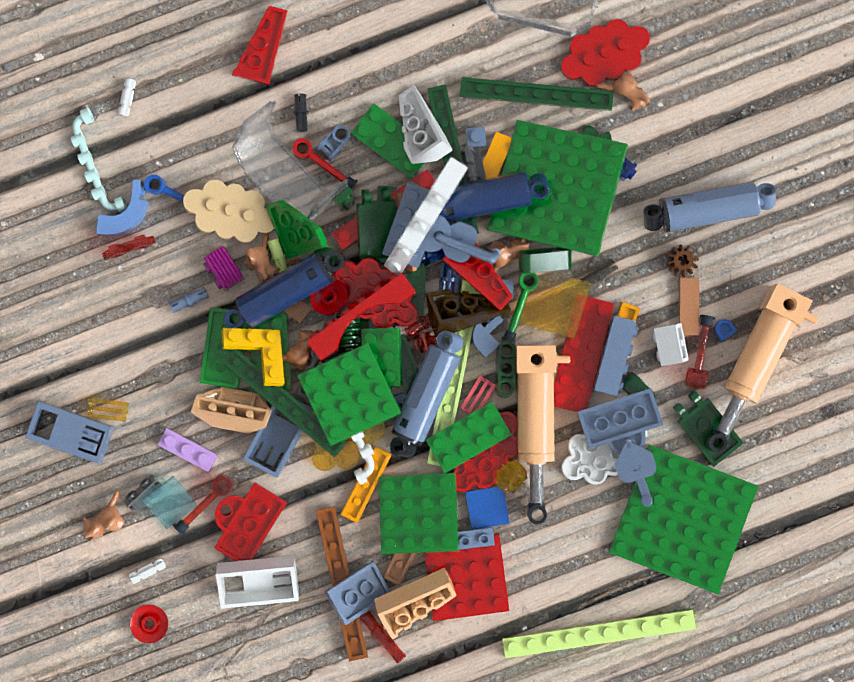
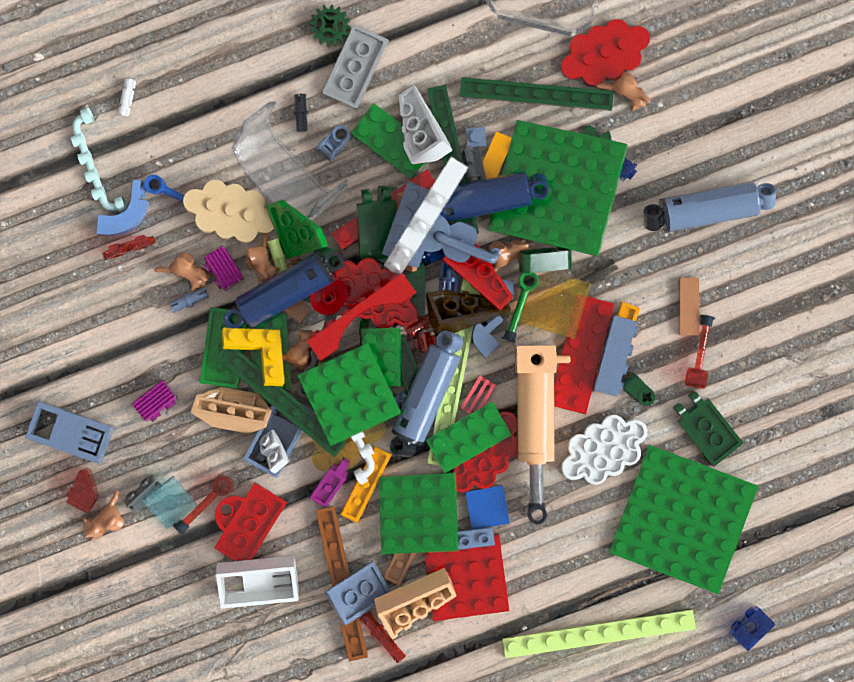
clear yellow tile [87,398,129,422] -> none
white axle [129,558,166,584] -> none
red dish [130,604,169,643] -> none
lavender plate [158,428,218,472] -> none
red wing [232,6,288,85] -> none
red piece [293,138,358,190] -> none
dark green plate [334,186,356,211] -> none
dark green piece [336,316,361,355] -> none
dark green beam [495,340,516,398] -> none
clear yellow gear [495,460,528,494] -> none
sand blue plate [578,388,664,506] -> none
white brick [653,323,689,366] -> none
reddish brown gear [666,245,699,277] -> none
light nougat piece [706,283,818,453] -> none
blue tile [714,319,737,342] -> none
none -> clear red slope [66,468,99,513]
none -> magenta brick [131,380,178,422]
none -> nougat animal [154,252,211,291]
none -> white slope [259,430,288,473]
none -> dark green gear [309,4,351,47]
none -> magenta hinge [310,457,350,508]
none -> light grey plate [322,24,389,110]
none -> clear blue brick [729,606,776,651]

